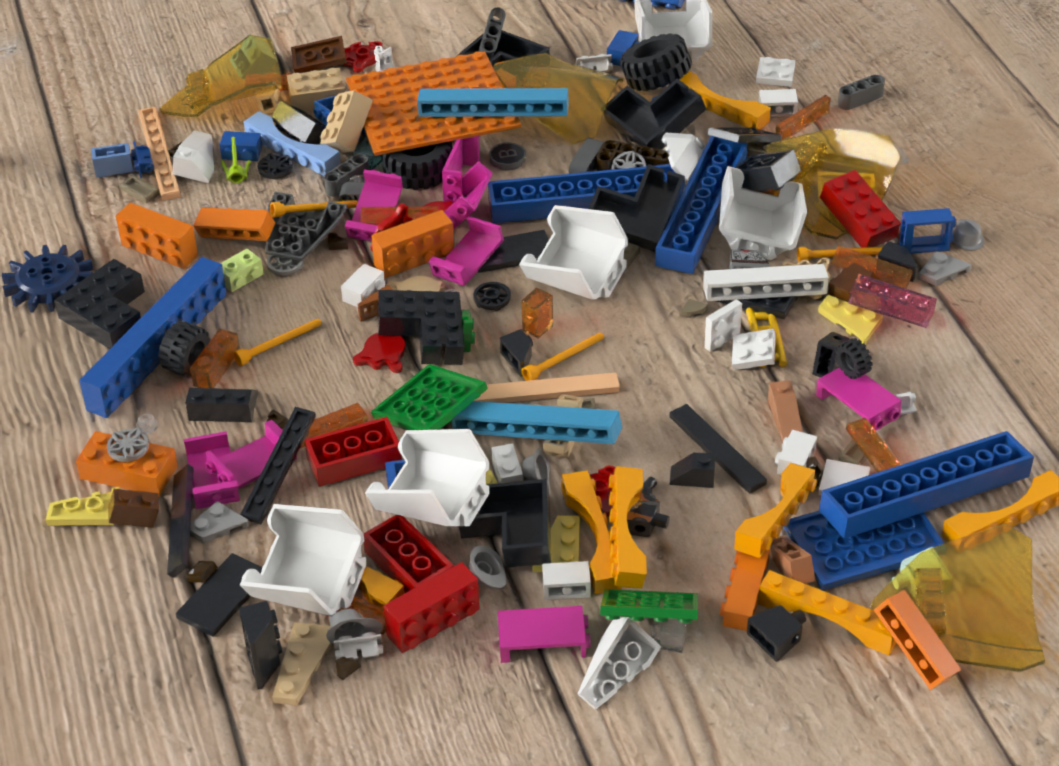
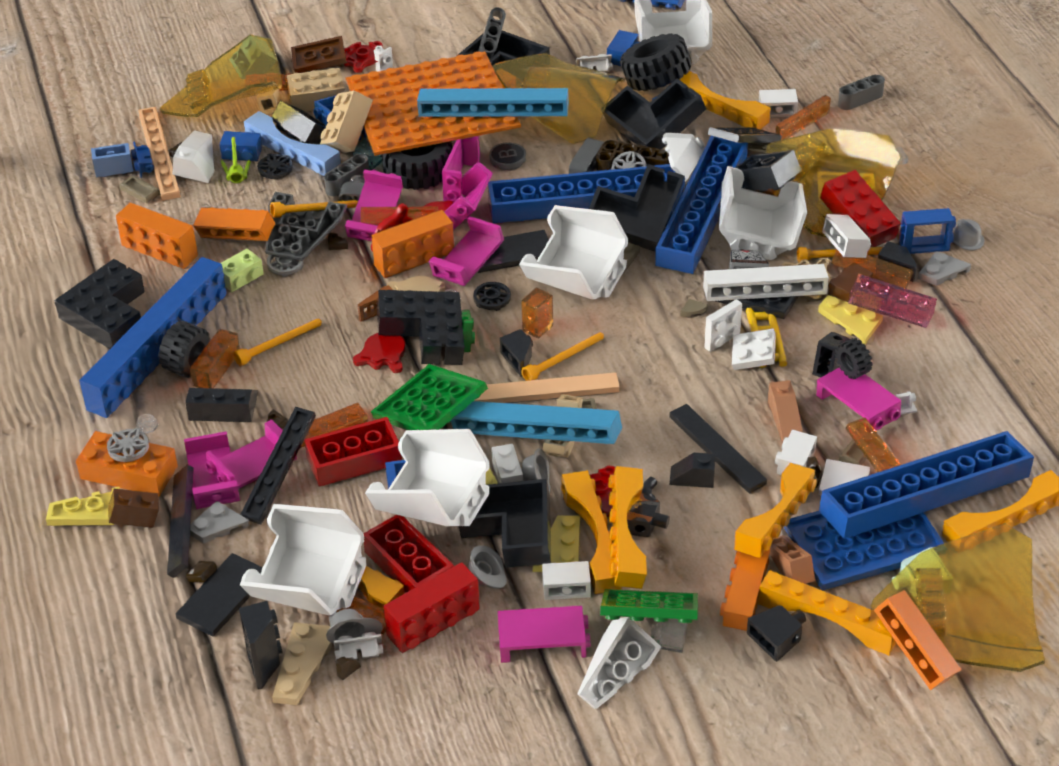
dark blue gear [2,245,94,313] -> none
white brick [341,264,385,307] -> none
white plate [756,57,796,87] -> none
none -> white brick [823,214,871,258]

